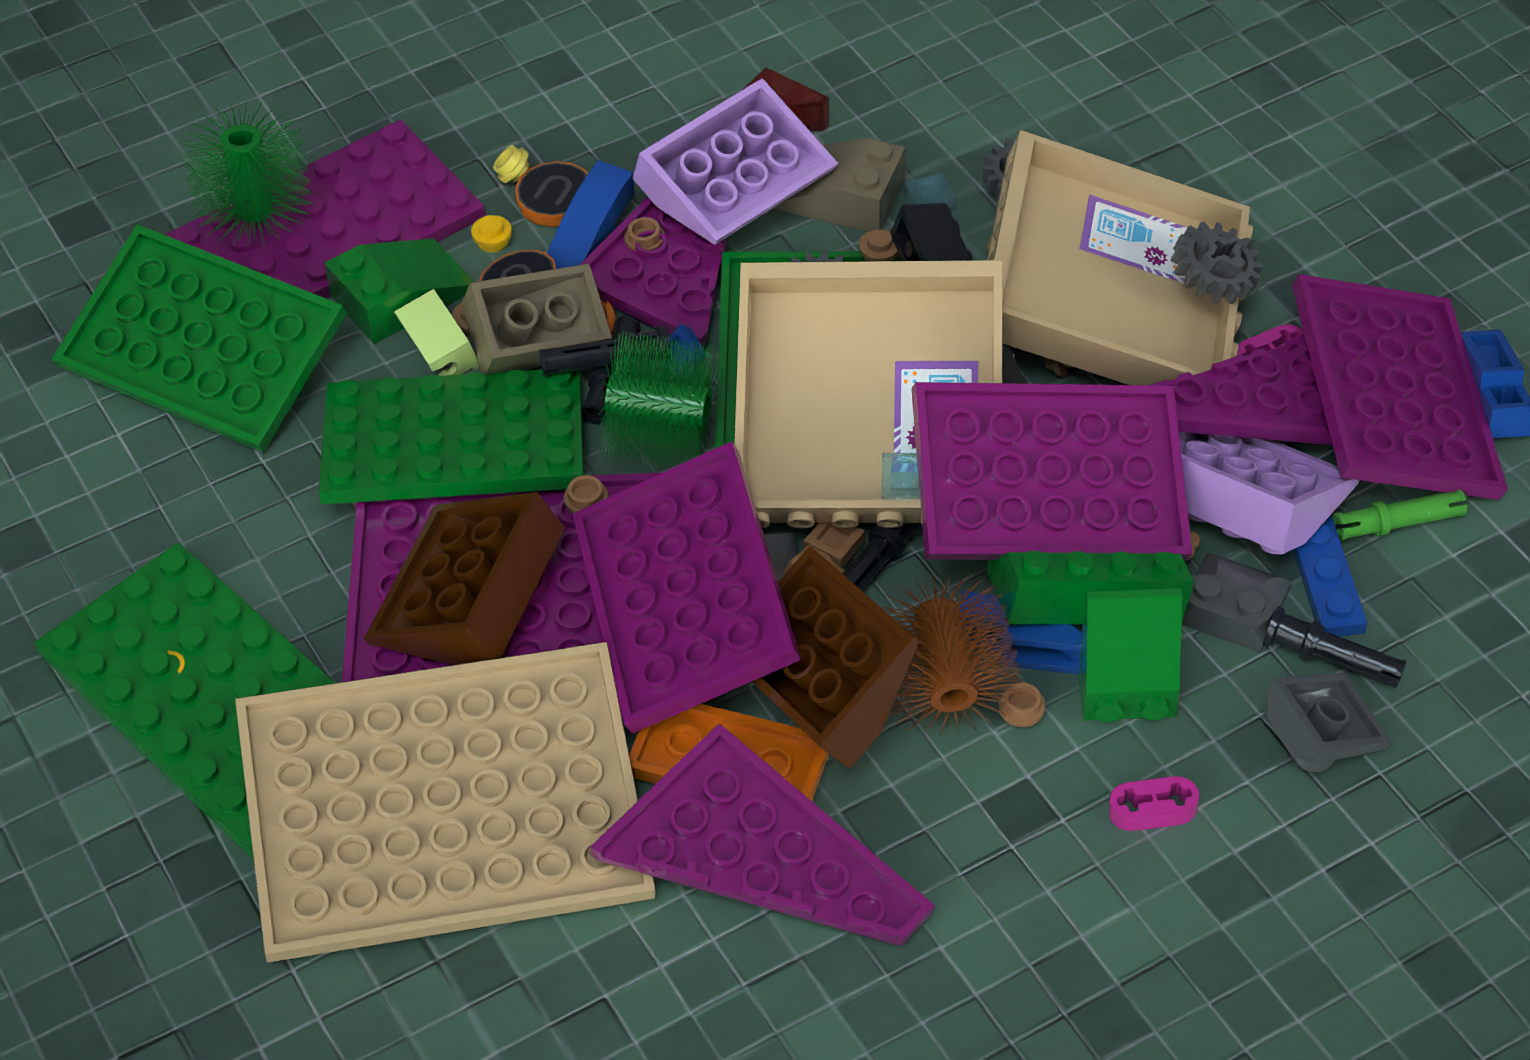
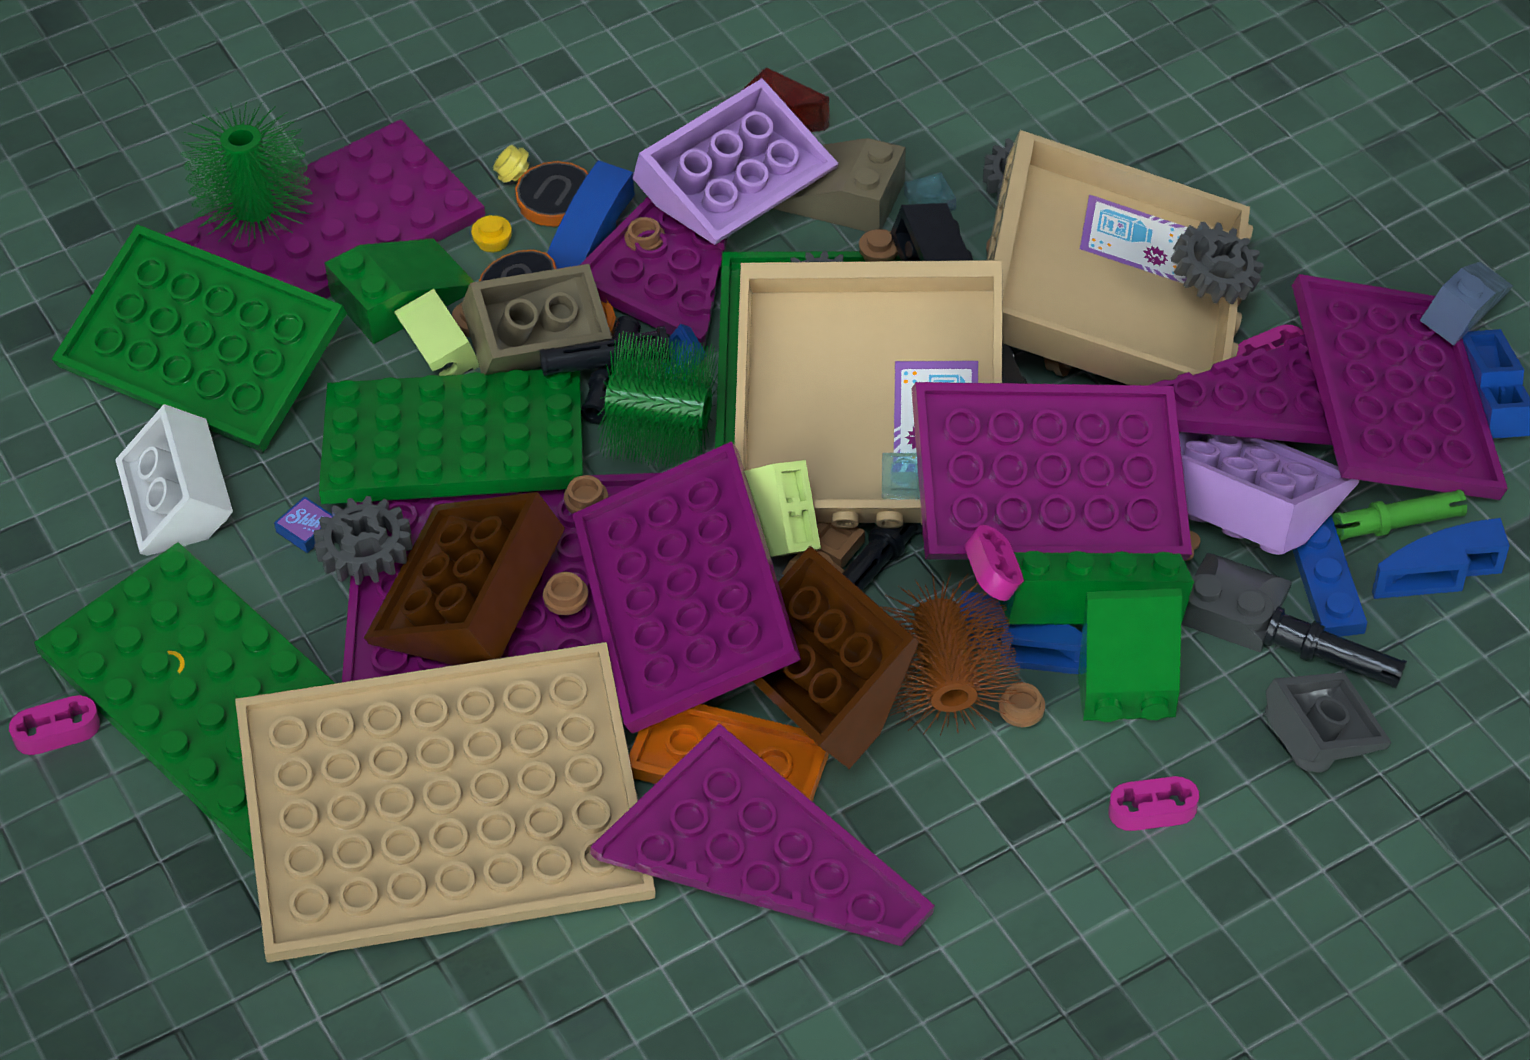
none -> dark pink beam [9,695,100,755]
none -> white slope [115,404,233,556]
none -> tile [274,496,333,553]
none -> dark grey gear [314,496,413,585]
none -> medium nougat plate [543,572,589,615]
none -> yellowish green hinge [744,460,821,557]
none -> dark pink beam [964,525,1024,601]
none -> blue slope [1372,518,1510,599]
none -> sand blue slope [1420,261,1513,346]

